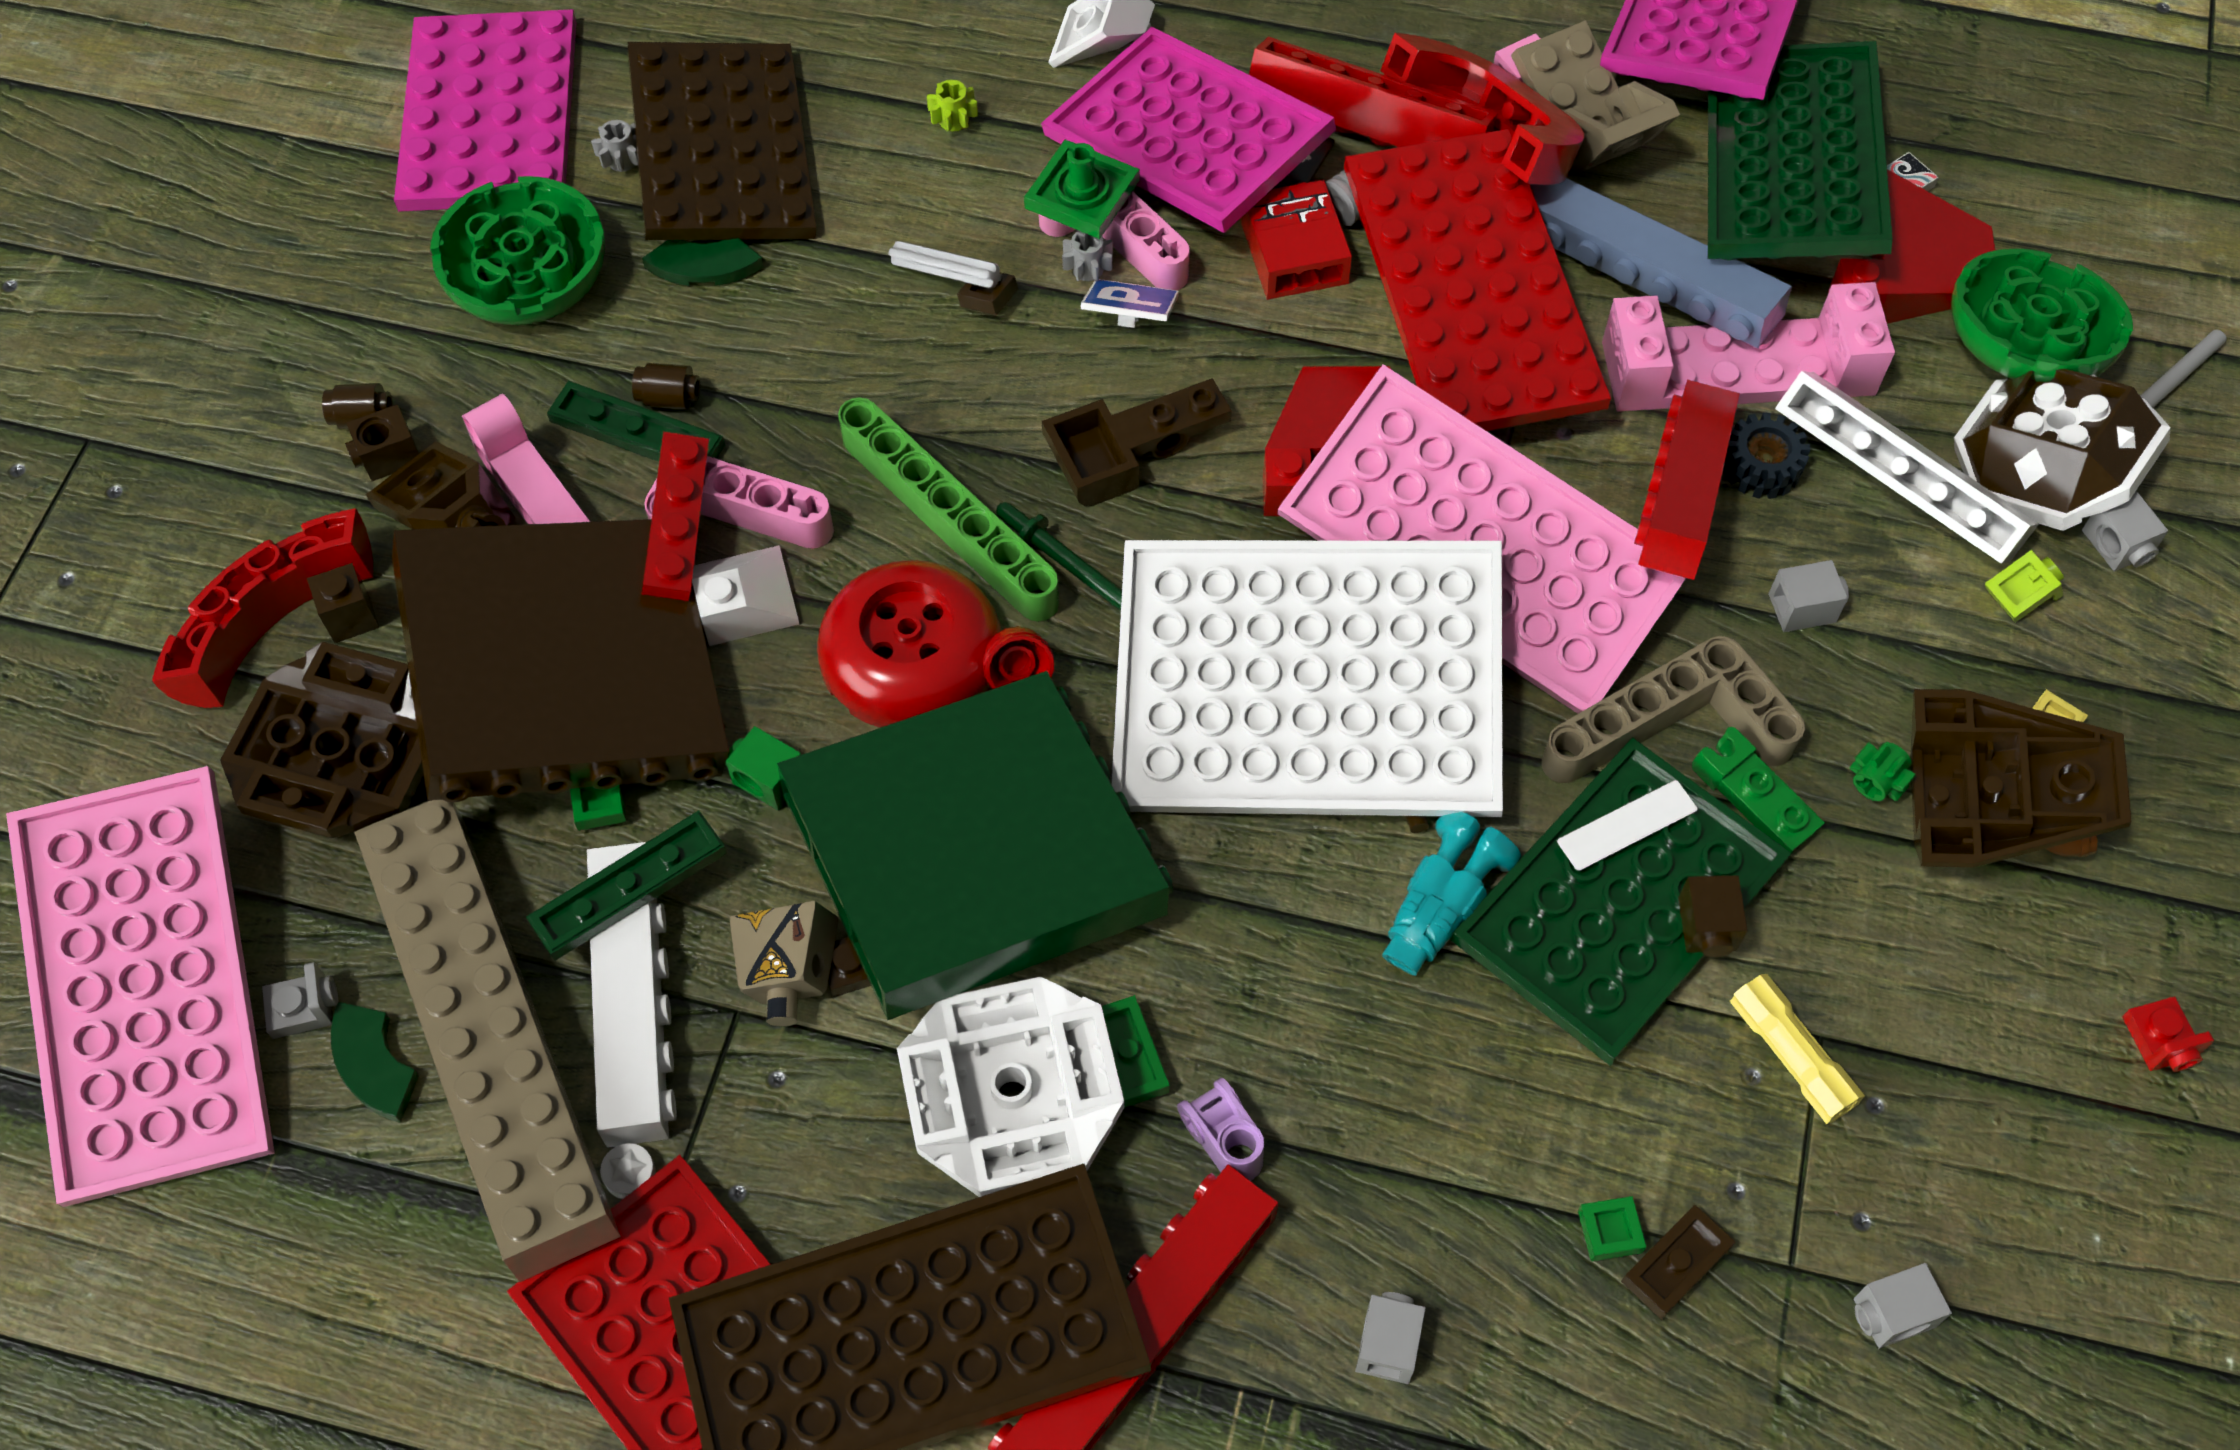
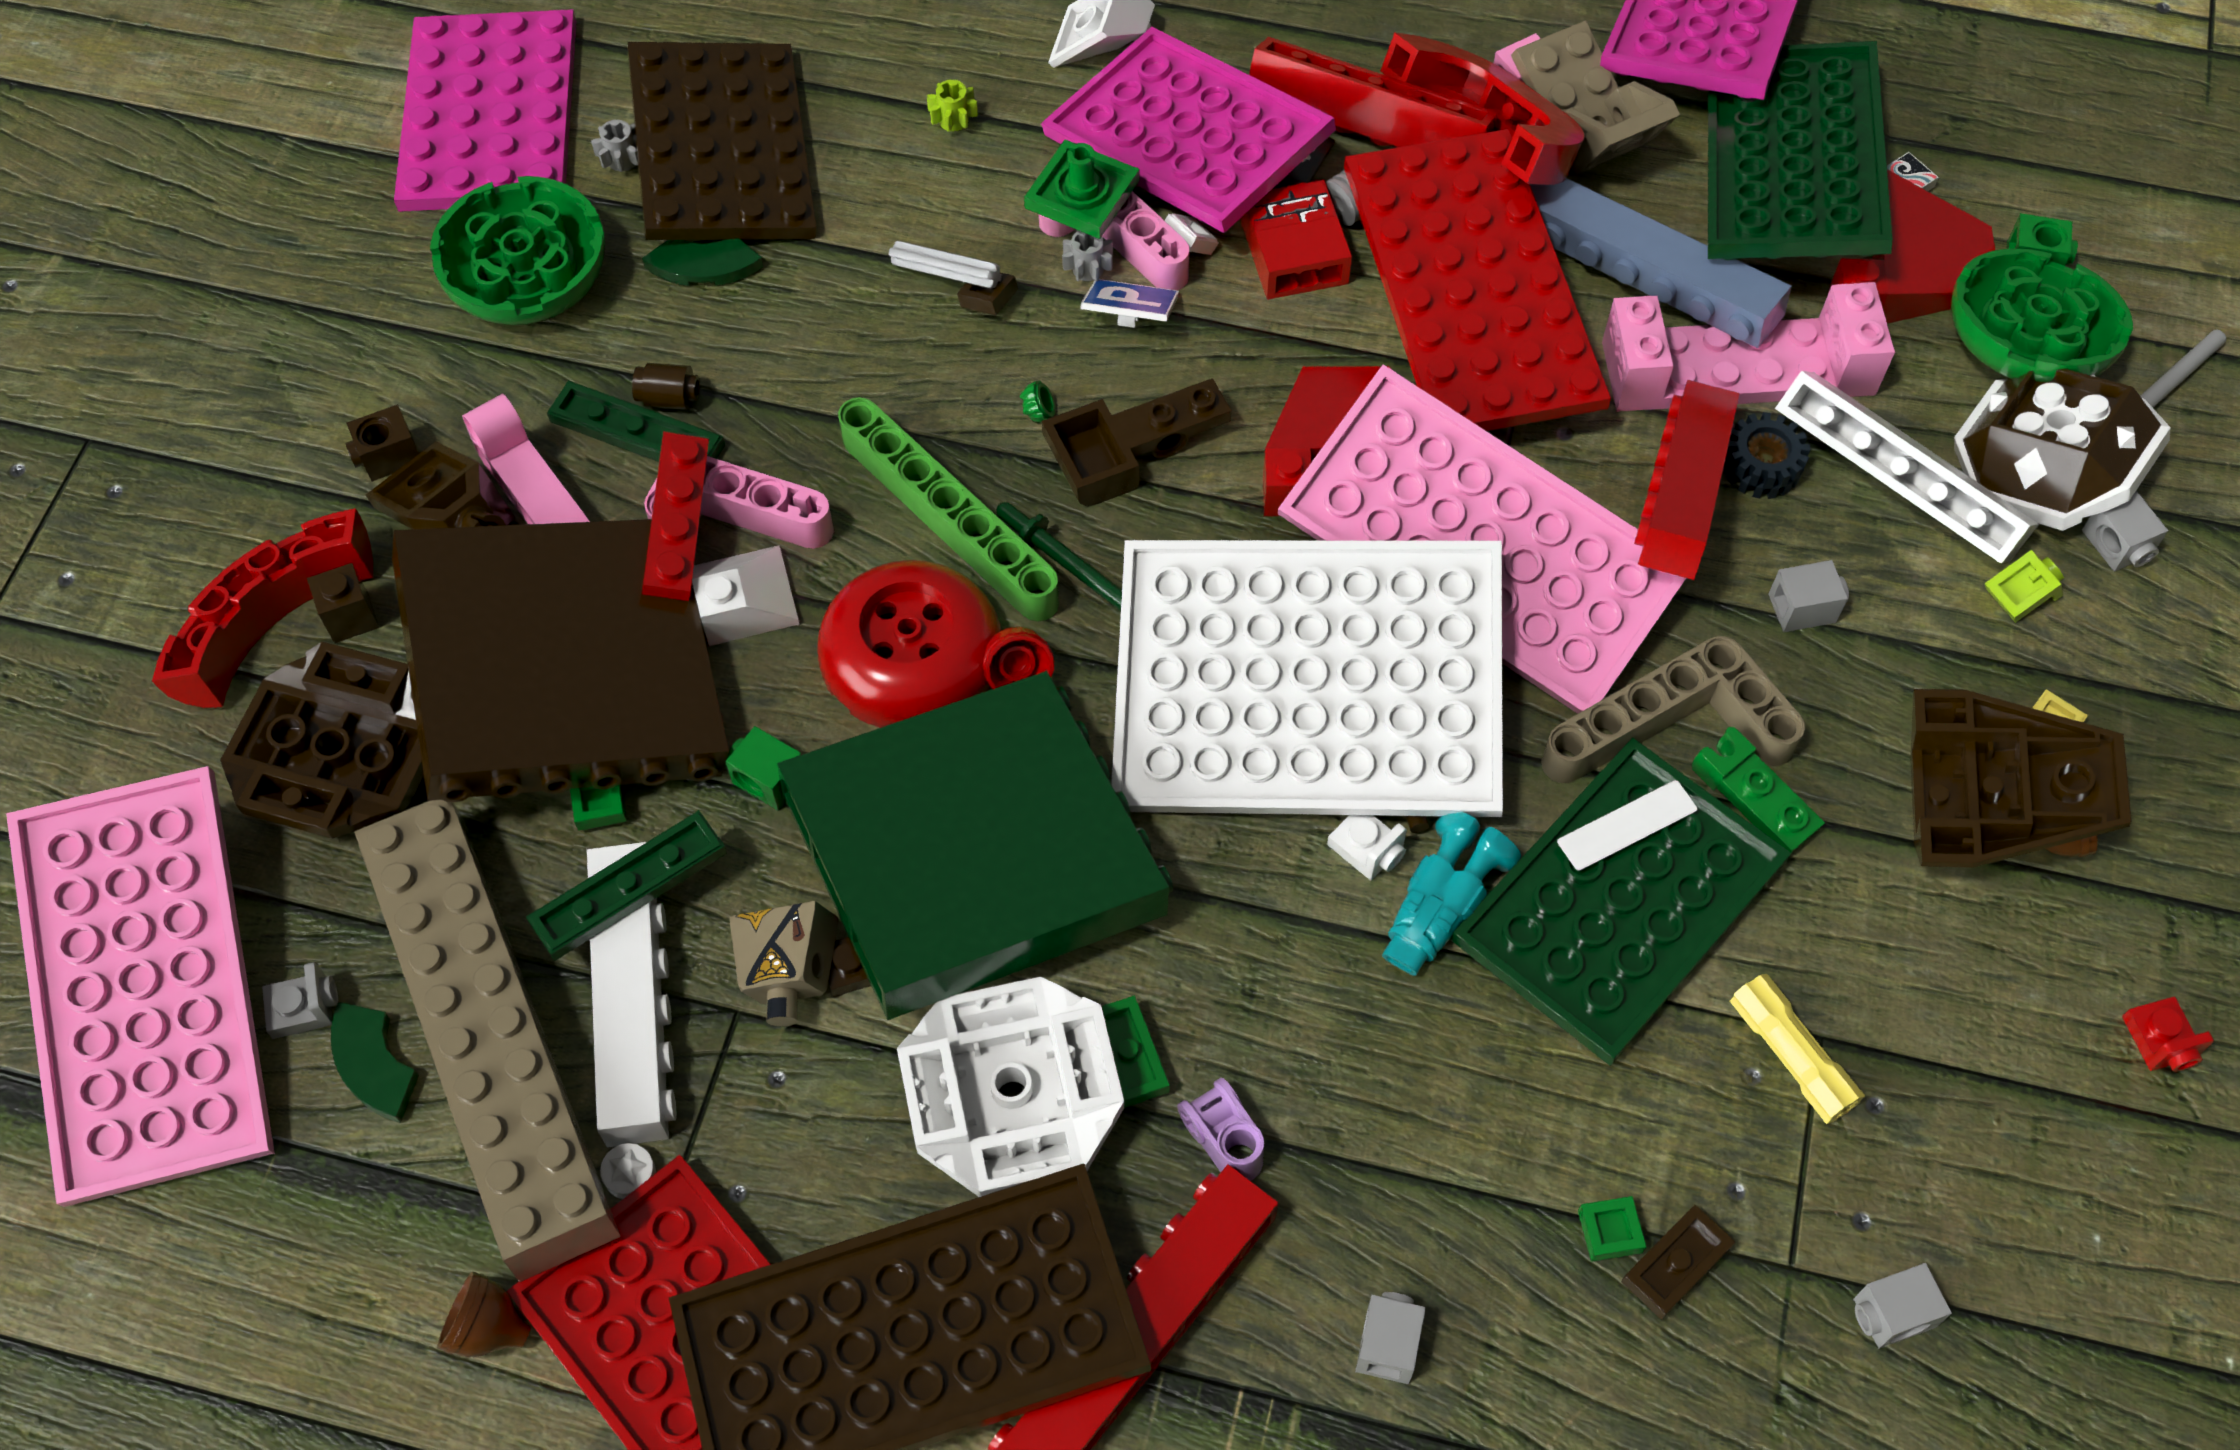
dark brown brick [322,383,393,429] -> none
dark brown brick [1678,875,1748,957] -> none
green gear [1849,742,1916,801] -> none
none -> reddish brown helmet [437,1272,530,1358]
none -> green piece [1020,380,1055,423]
none -> white tile [1164,213,1219,255]
none -> white bracket [1327,815,1407,881]
none -> green brick [2007,213,2078,266]

